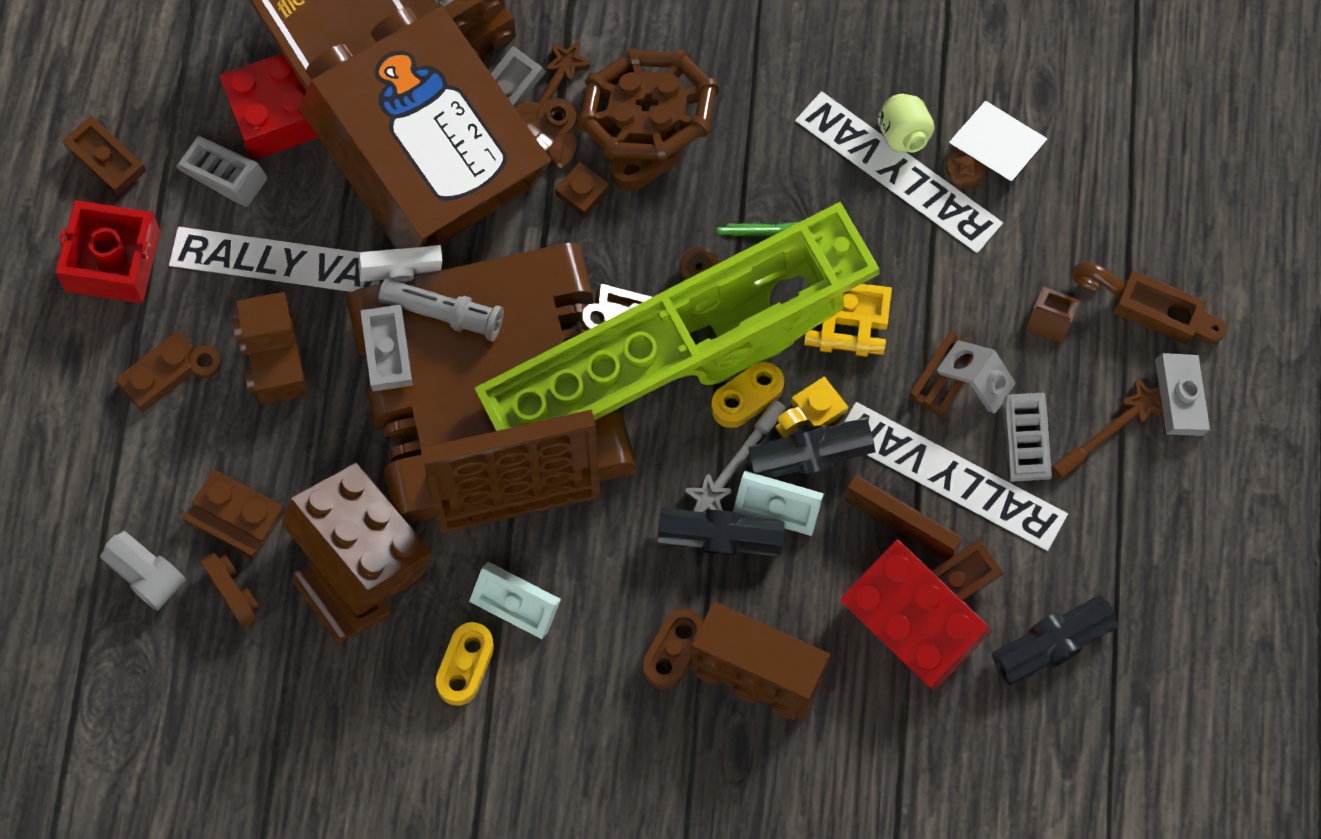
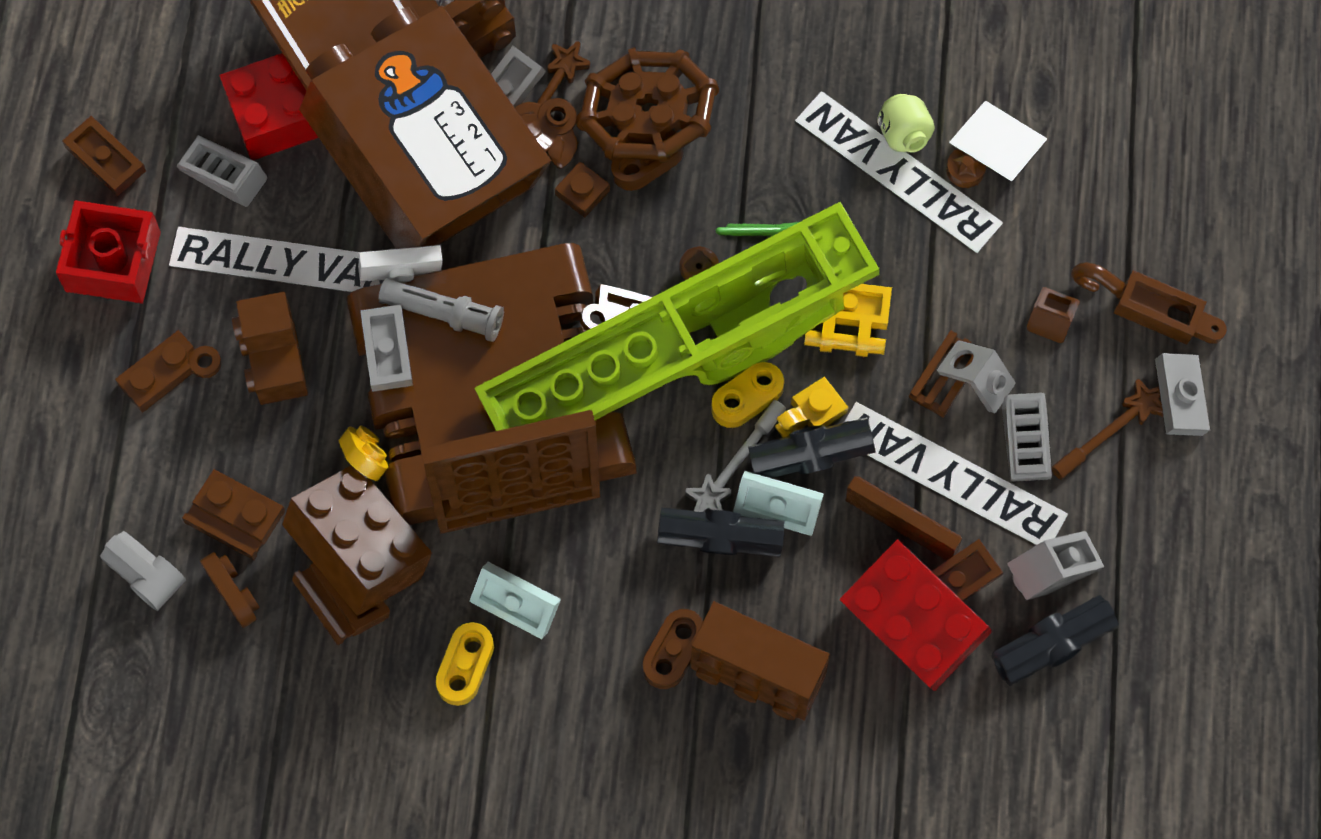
none -> yellow plate [339,425,388,481]
none -> light grey slope [1007,531,1104,600]

